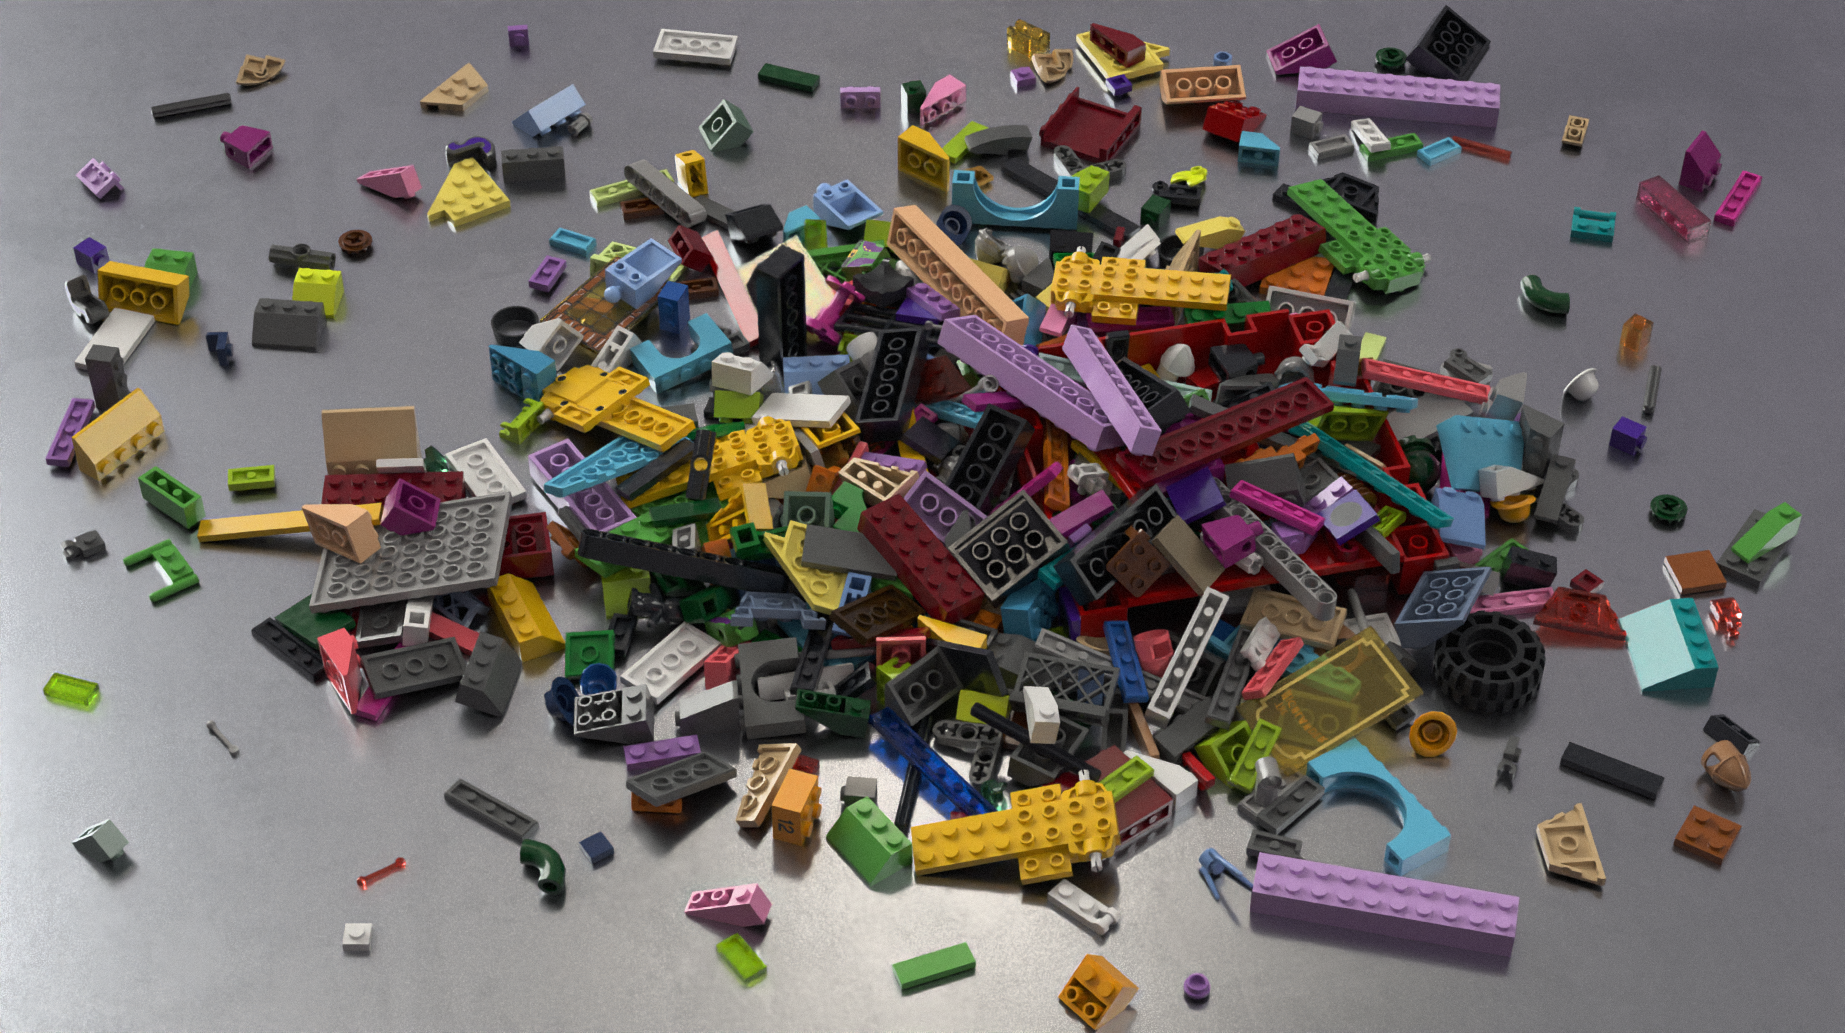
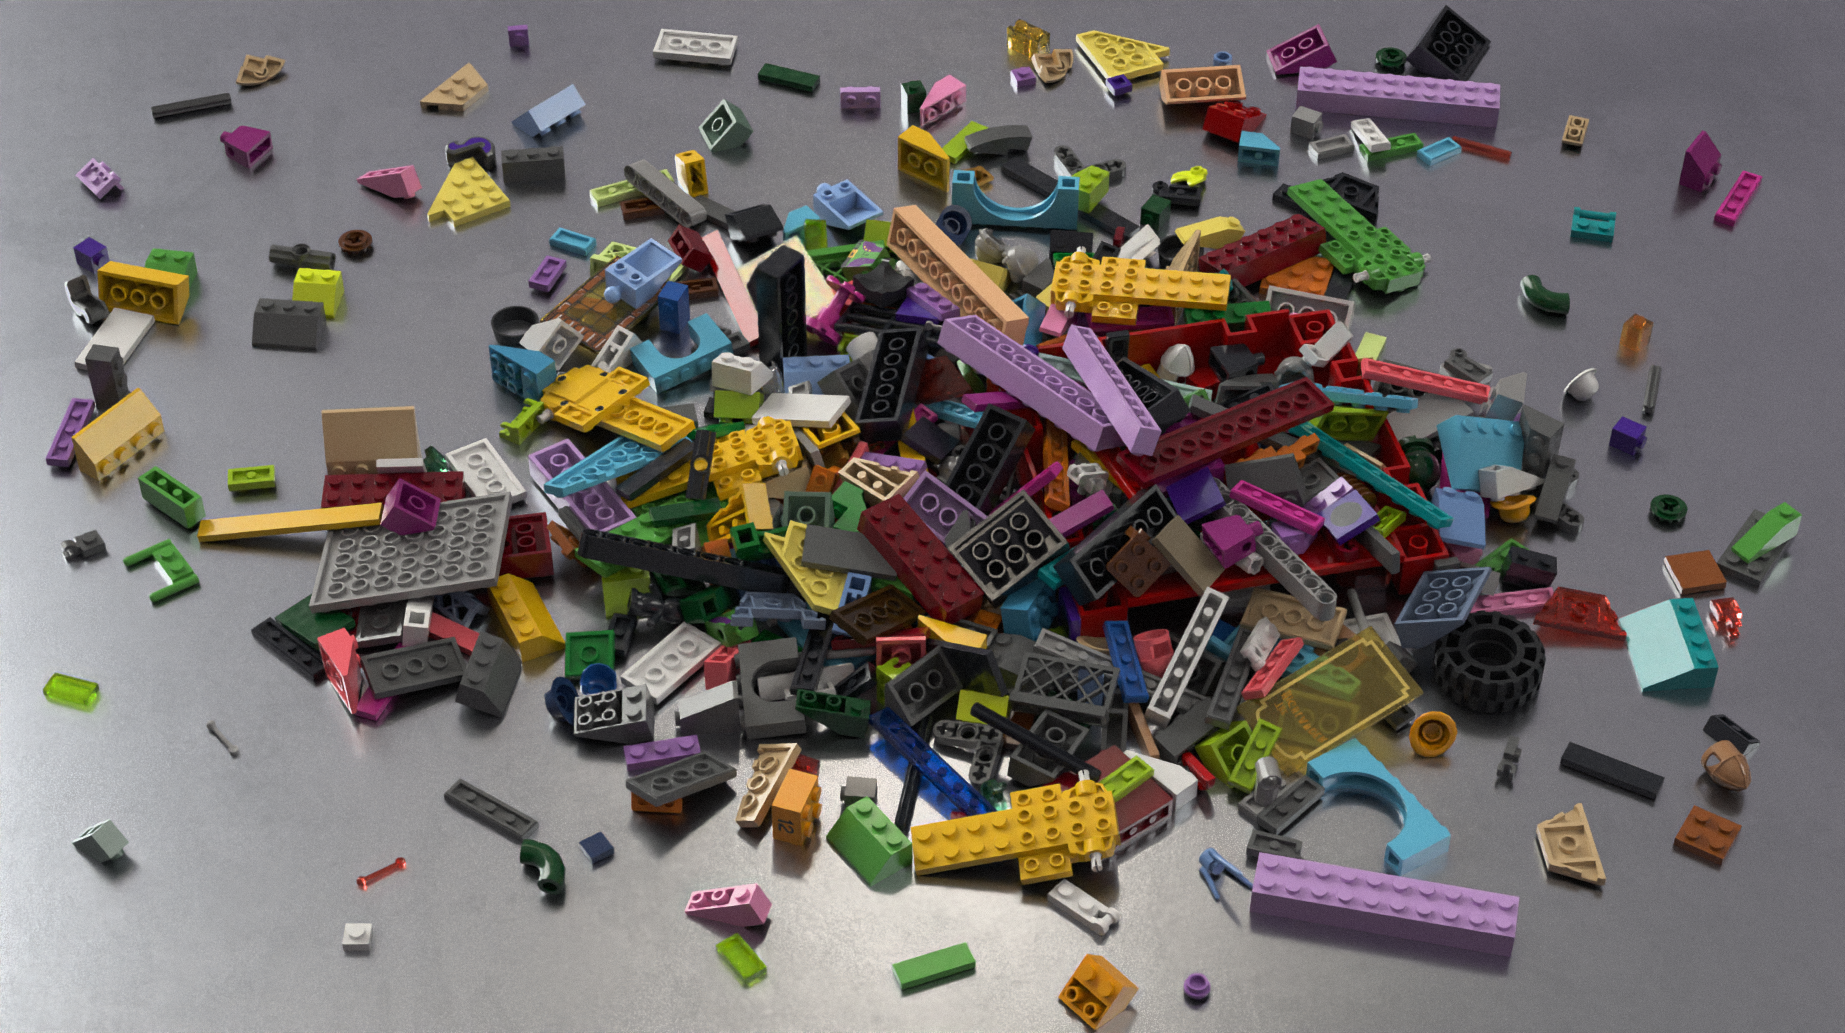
dark blue bracket [206,332,233,366] -> none
light nougat slope [301,504,381,564] -> none
light grey pin [568,112,593,136] -> none
light grey piece [950,374,999,404] -> none
white slope [1023,686,1060,744] -> none
dark red panel [1039,87,1142,164] -> none
medium lavender tile [1067,523,1092,549] -> none
dark red slope [1090,23,1146,68] -> none
dark grey slope [1333,334,1362,387] -> none
dark red plate [1569,569,1604,599] -> none
clear pink brick [1636,175,1712,245] -> none

